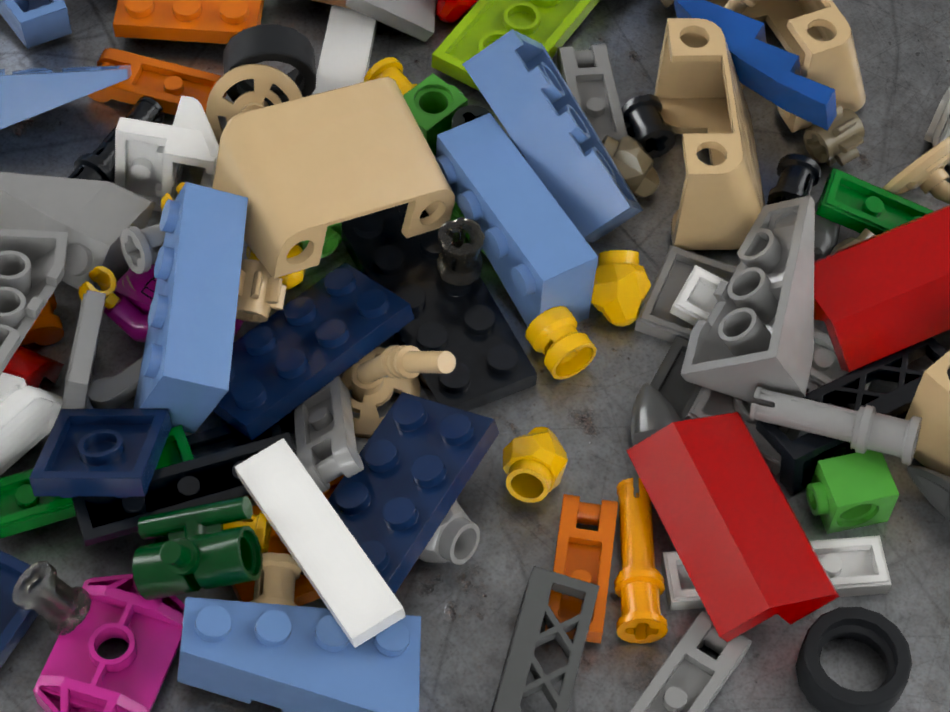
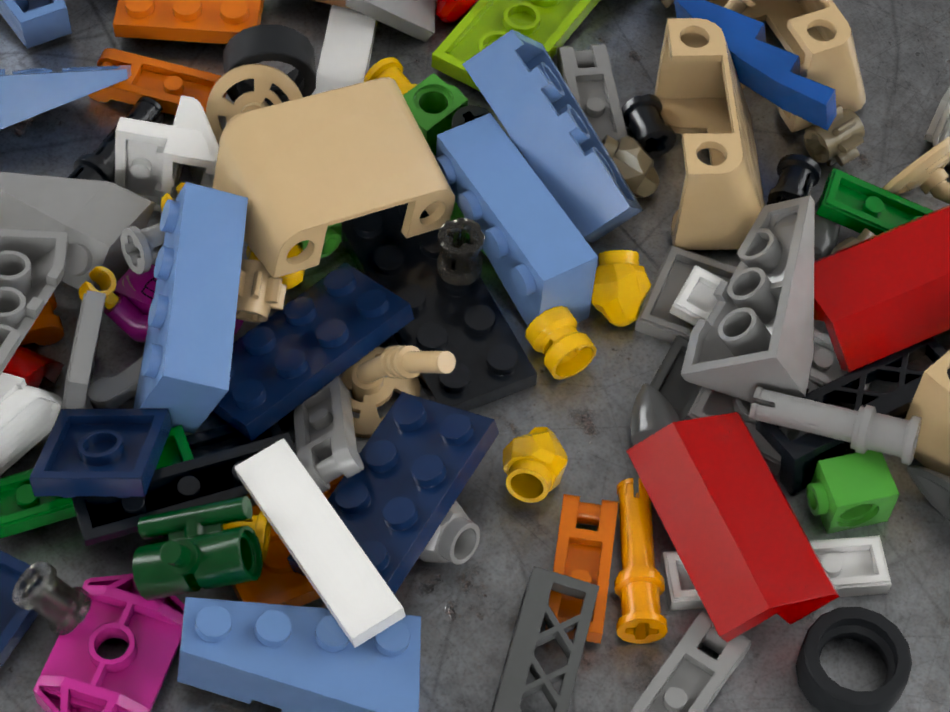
tan bush [250,552,301,606] -> none

